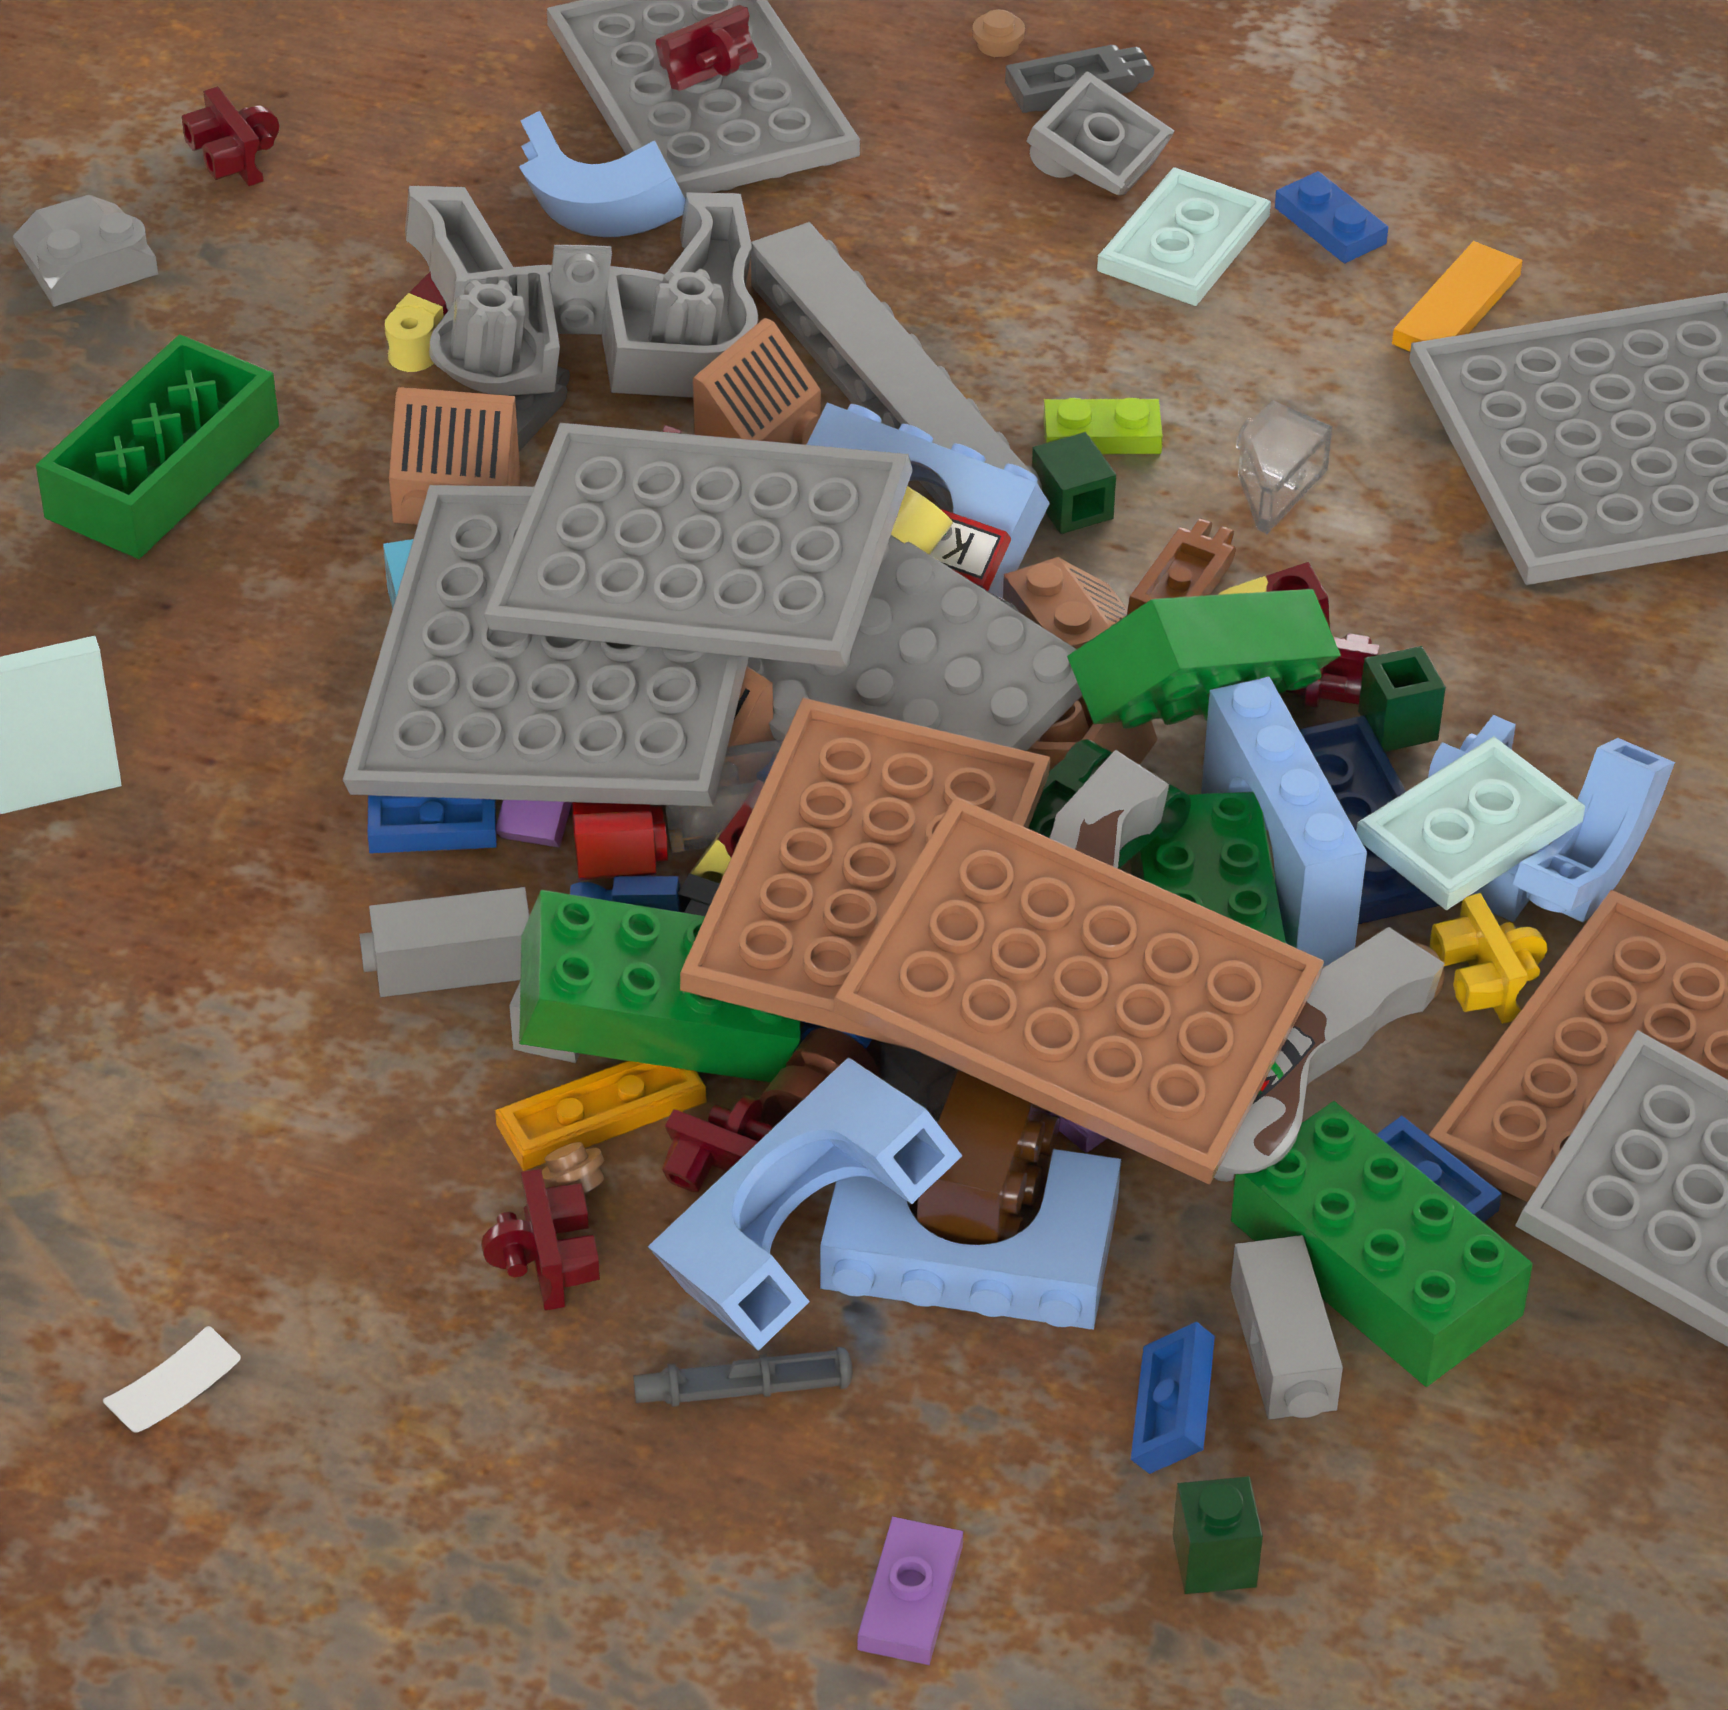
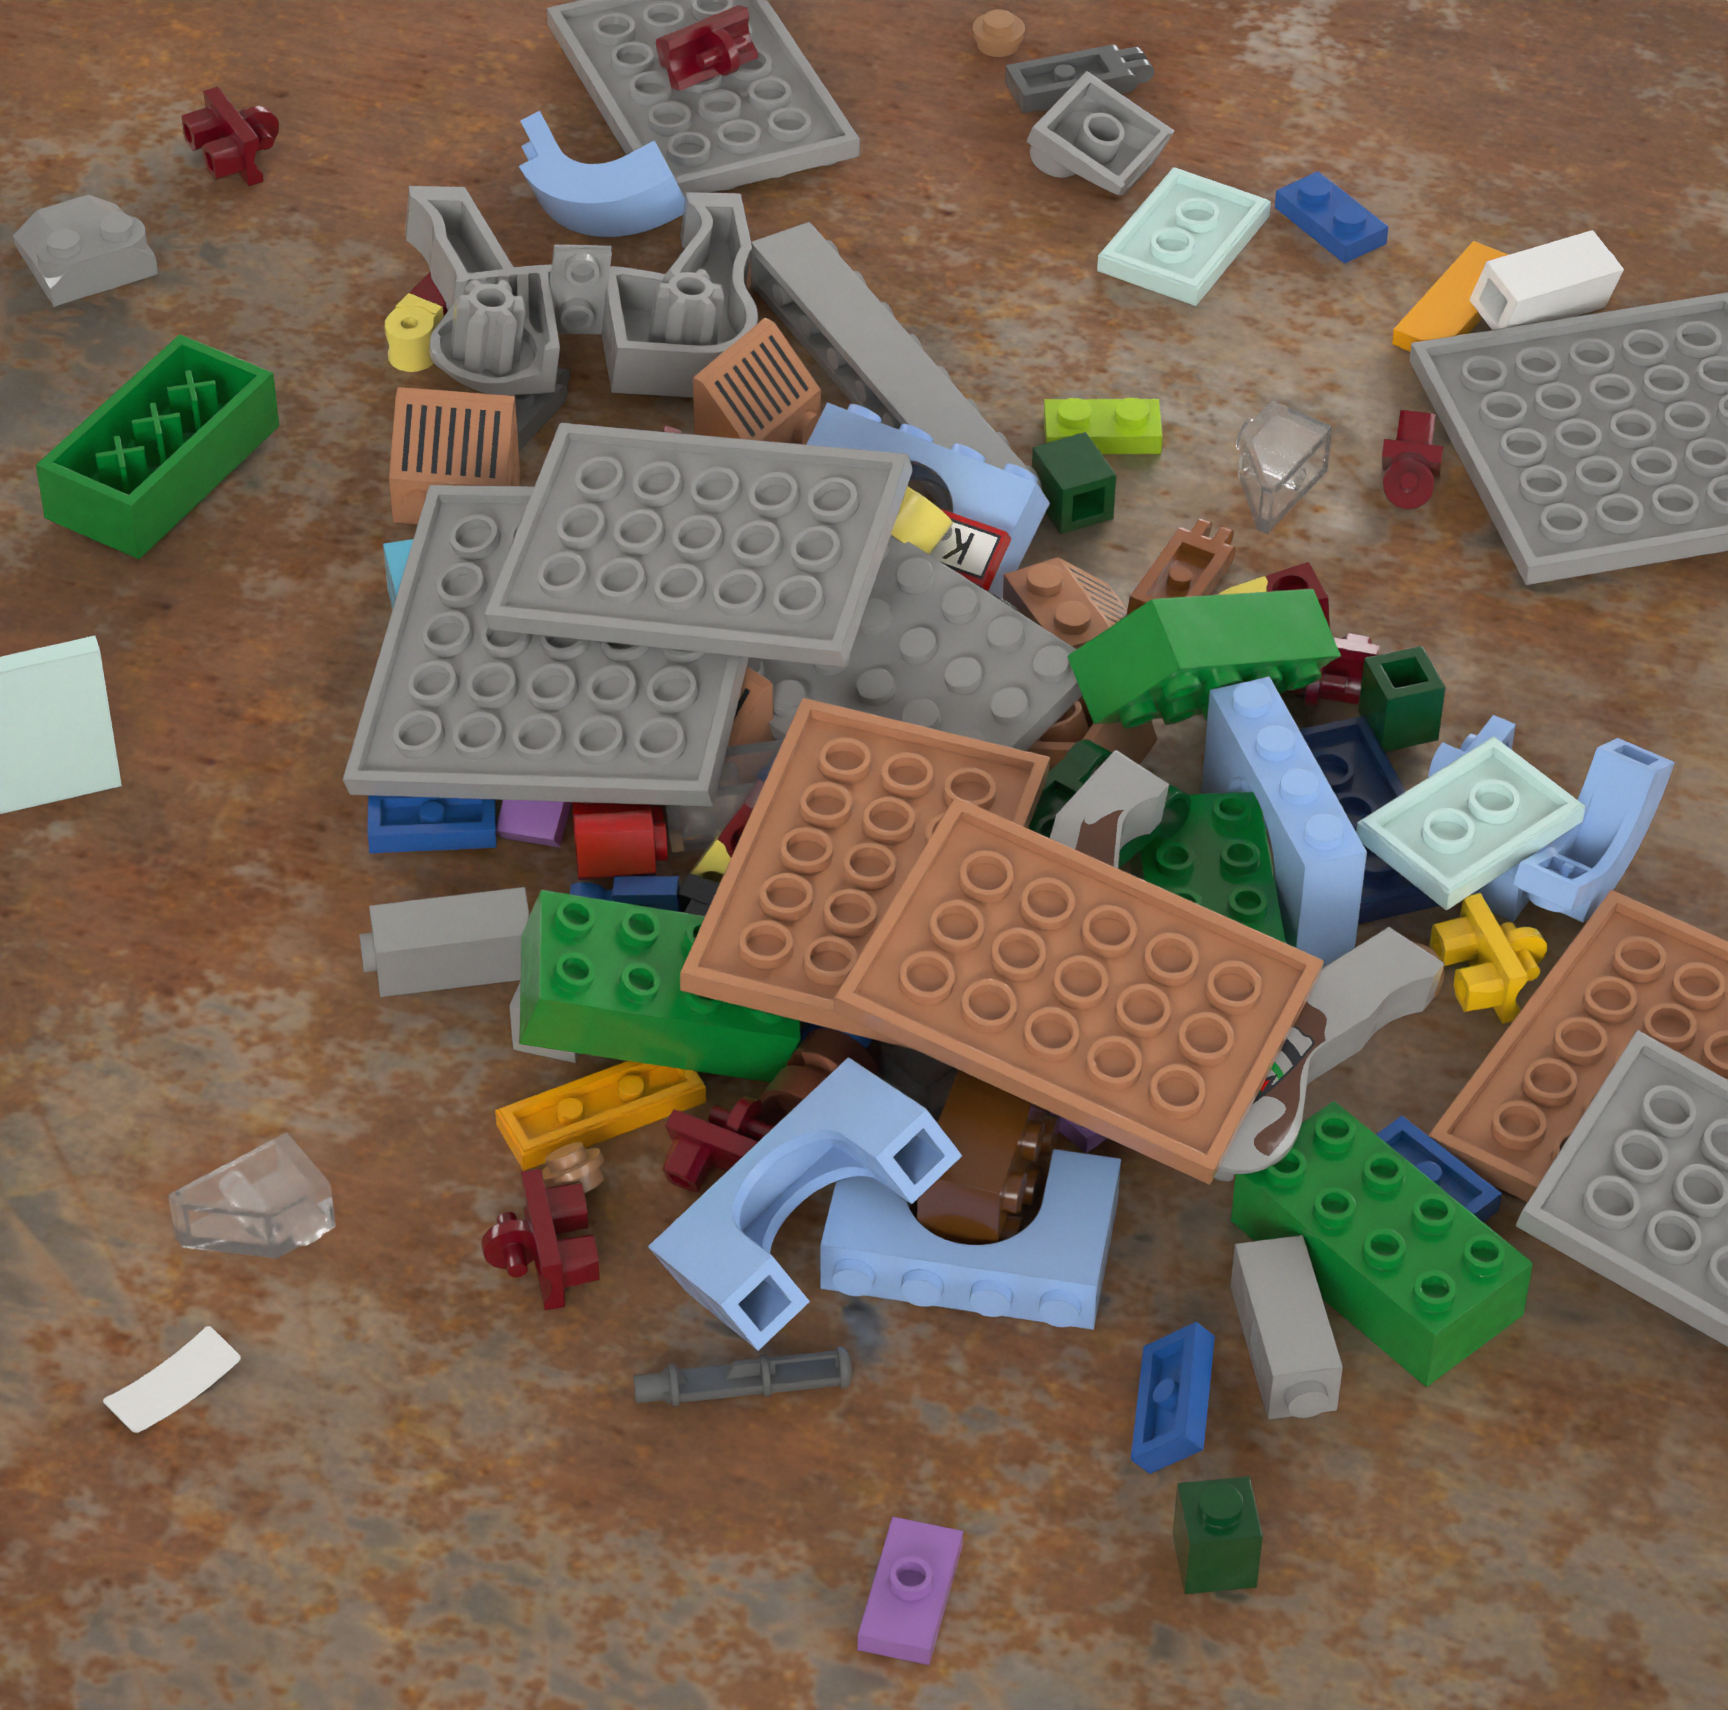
none -> clear slope [168,1132,336,1258]
none -> dark red hips [1382,410,1443,510]
none -> white brick [1469,230,1624,330]

